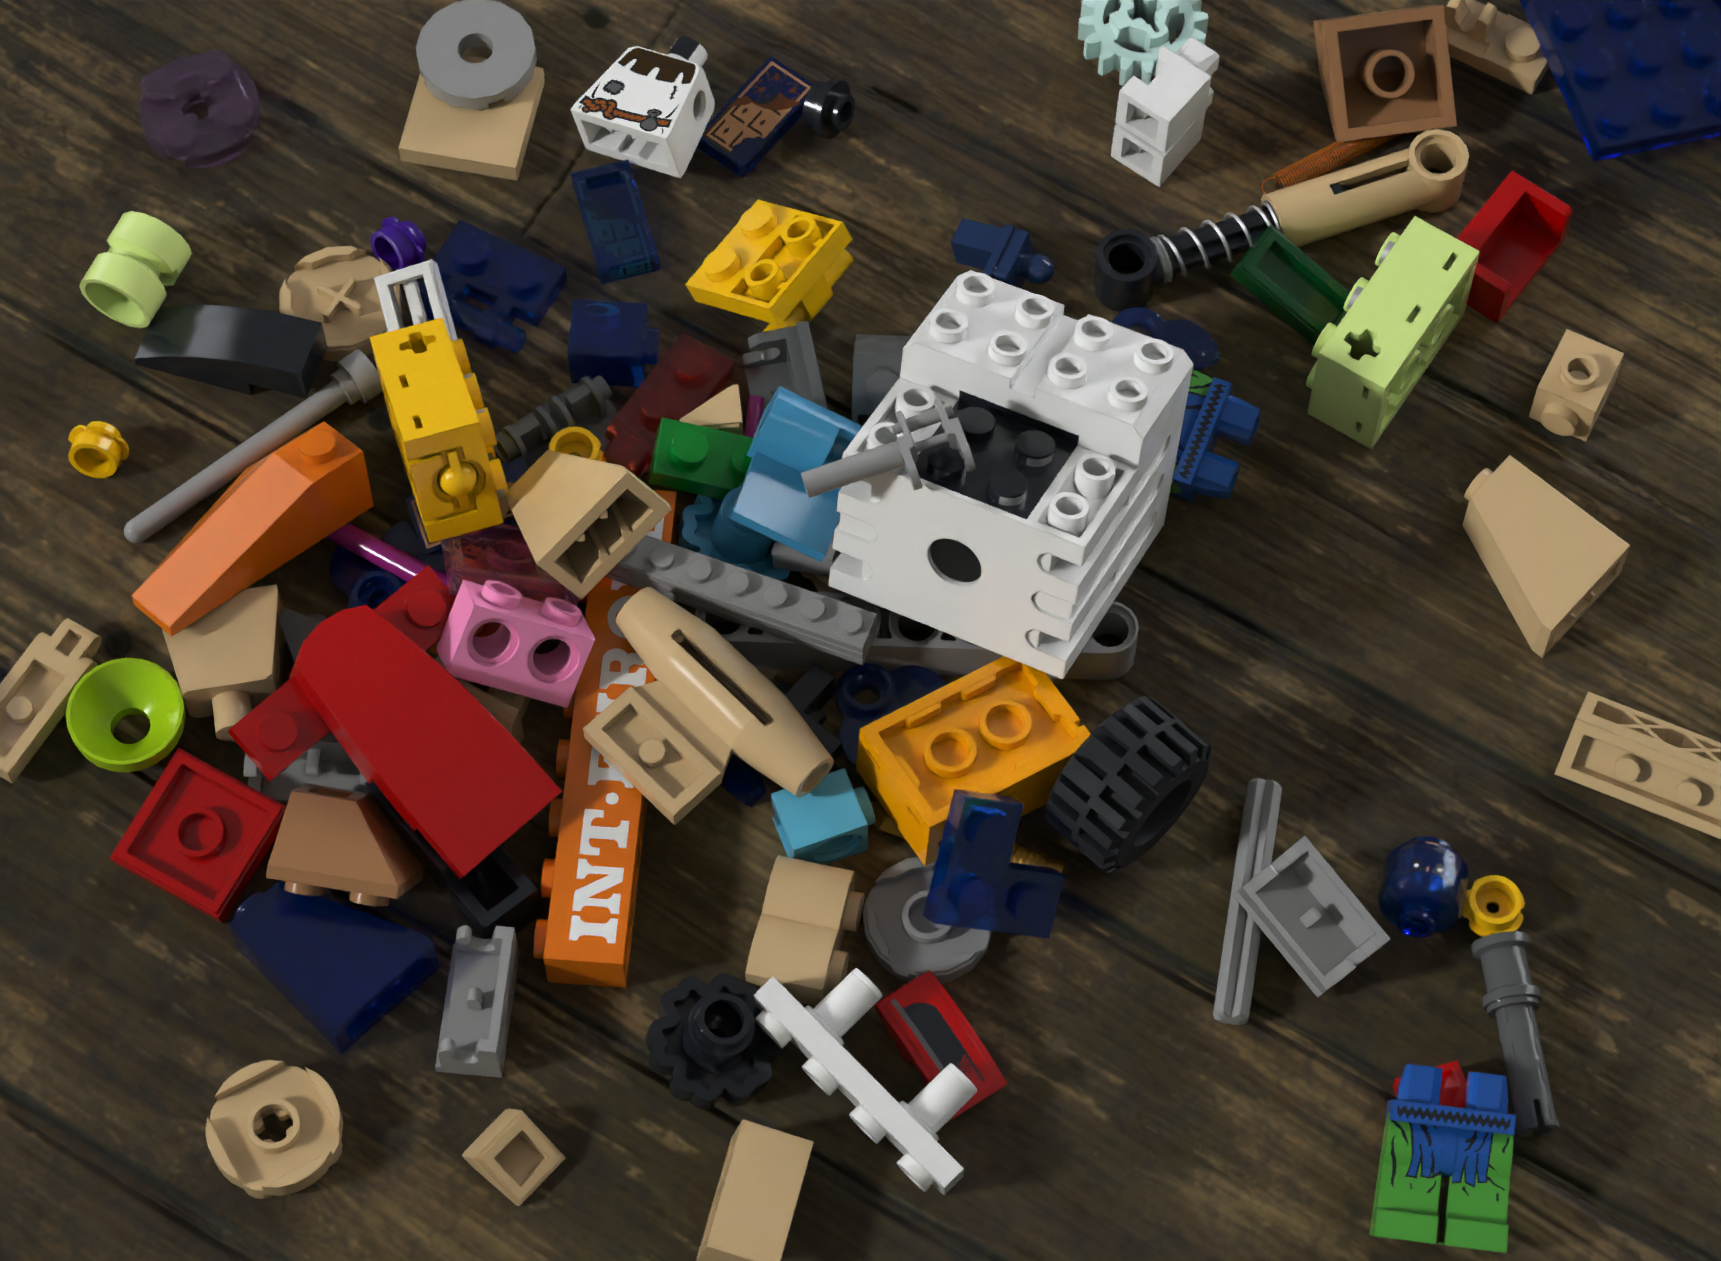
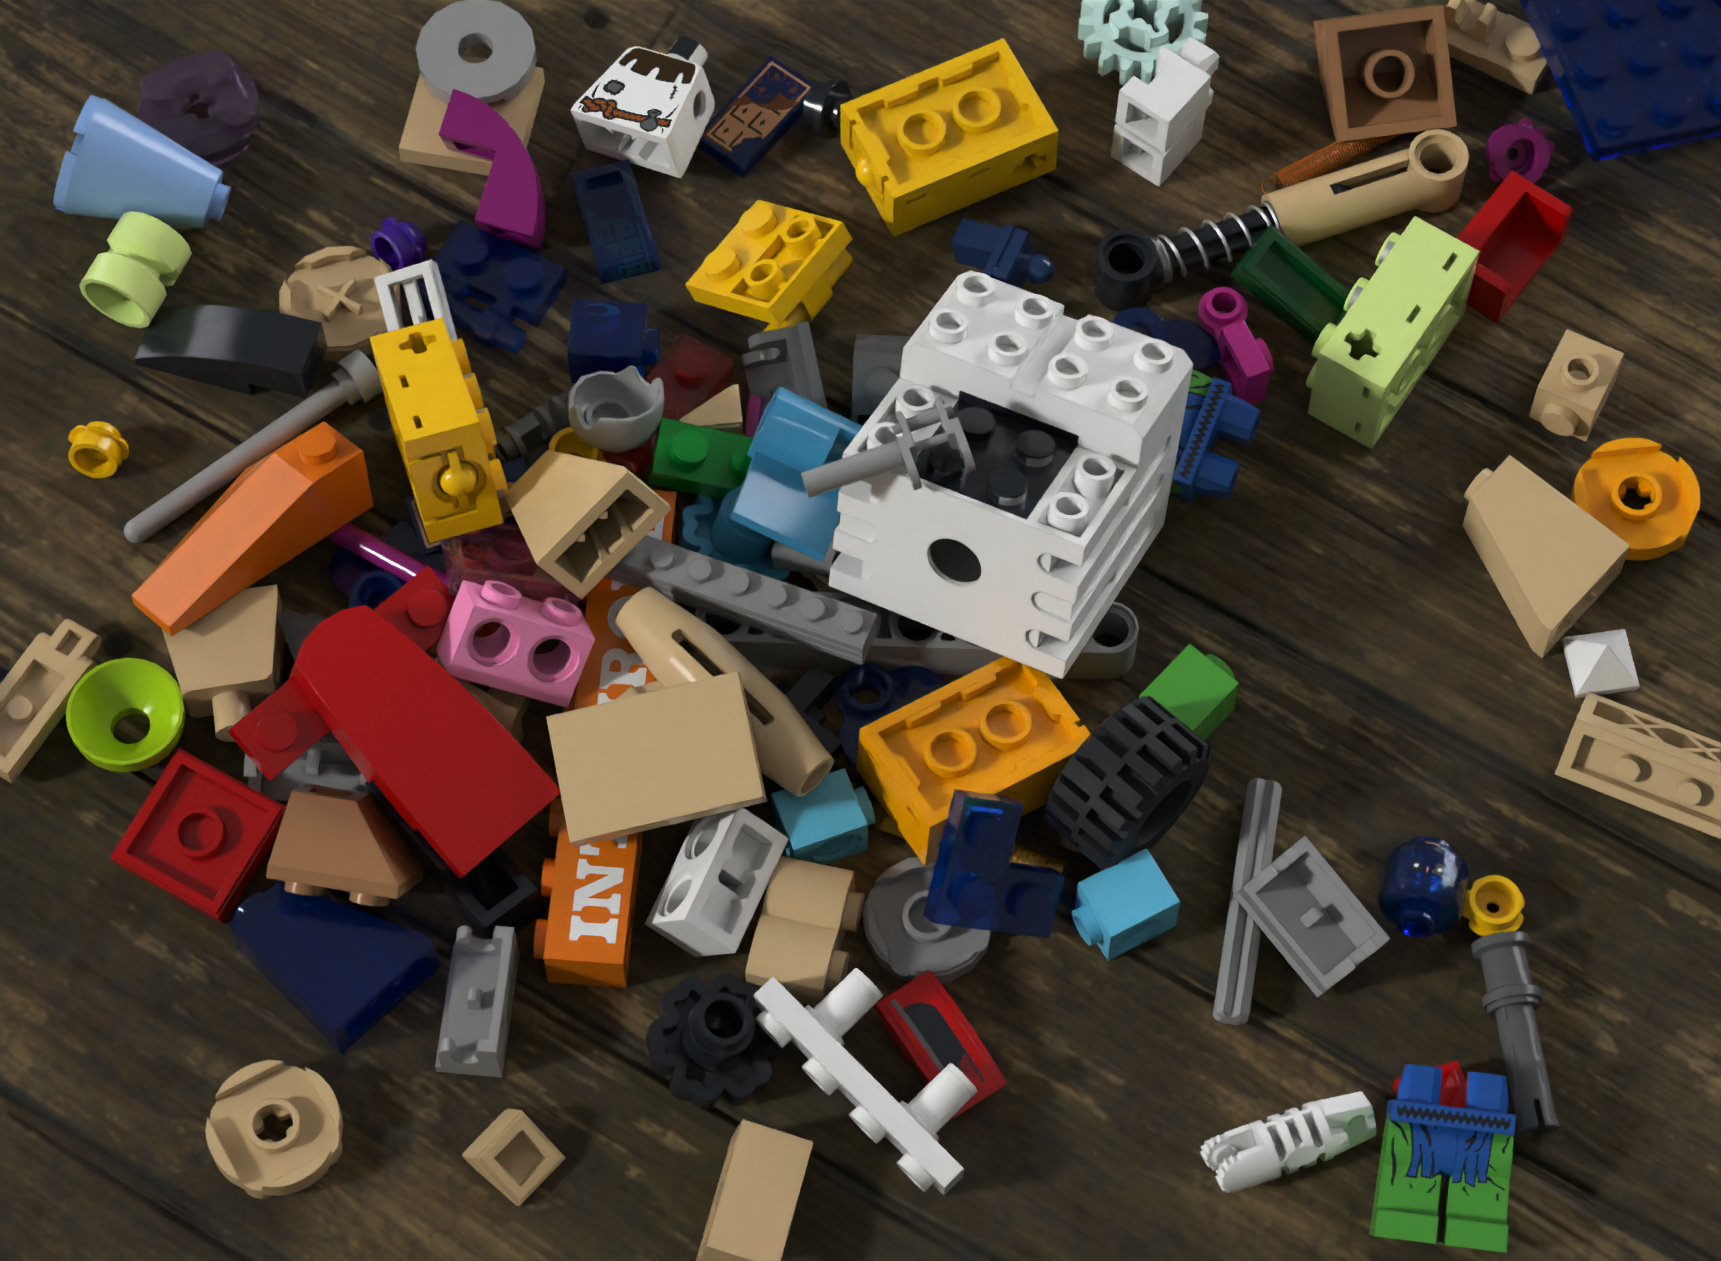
none -> light blue cone [53,95,231,229]
none -> magenta brick [439,89,546,250]
none -> tan tile [546,671,767,847]
none -> light grey hair [567,366,665,454]
none -> white brick [645,807,789,957]
none -> yellow piece [840,38,1059,237]
none -> medium azure brick [1072,848,1180,961]
none -> bright green brick [1139,644,1239,740]
none -> dark pink plate [1198,287,1274,405]
none -> white hinge [1200,1091,1376,1193]
none -> magenta animal [1485,118,1555,184]
none -> white slope [1561,629,1640,698]
none -> light orange plate [1570,438,1700,561]

